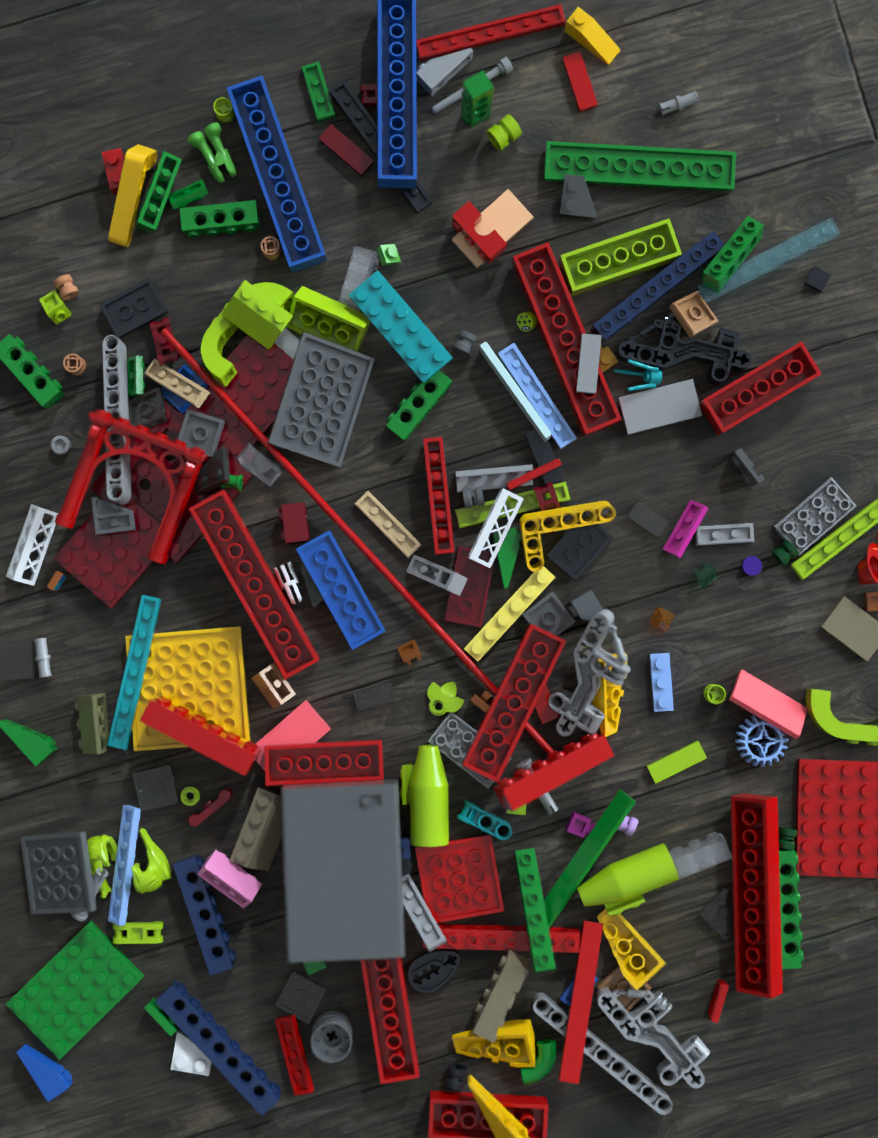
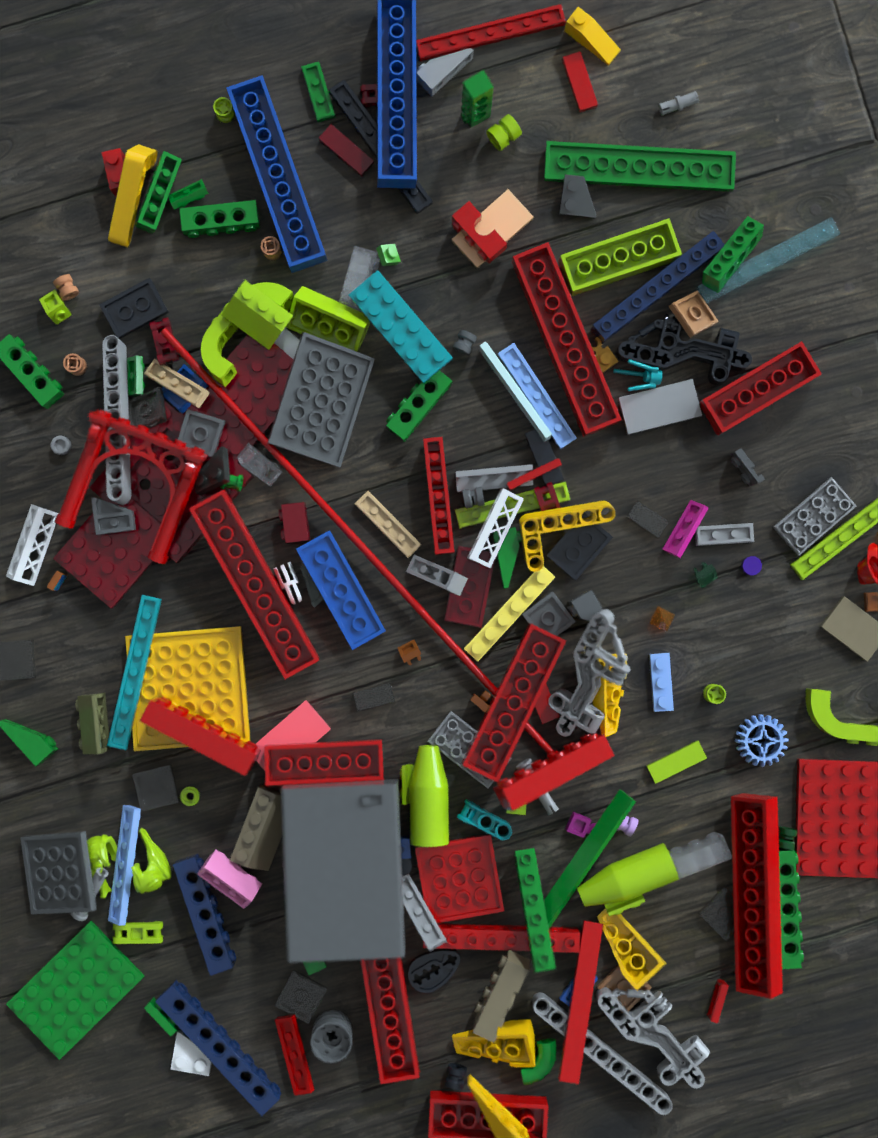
blue slope [16,1044,73,1102] -> none
light grey pin [34,638,52,678] -> none
bright green piece [187,122,236,183] -> none
dark red plate [189,788,233,827] -> none
medium nougat brick [252,663,296,709] -> none
lime plate [427,682,464,716] -> none
light grey piece [432,57,513,114] -> none
lime tile [517,311,536,332] -> none
light grey tile [576,333,602,394] -> none
coral tile [729,669,808,739] -> none
dark green wheel [771,540,799,566] -> none
black tile [804,266,831,293] -> none

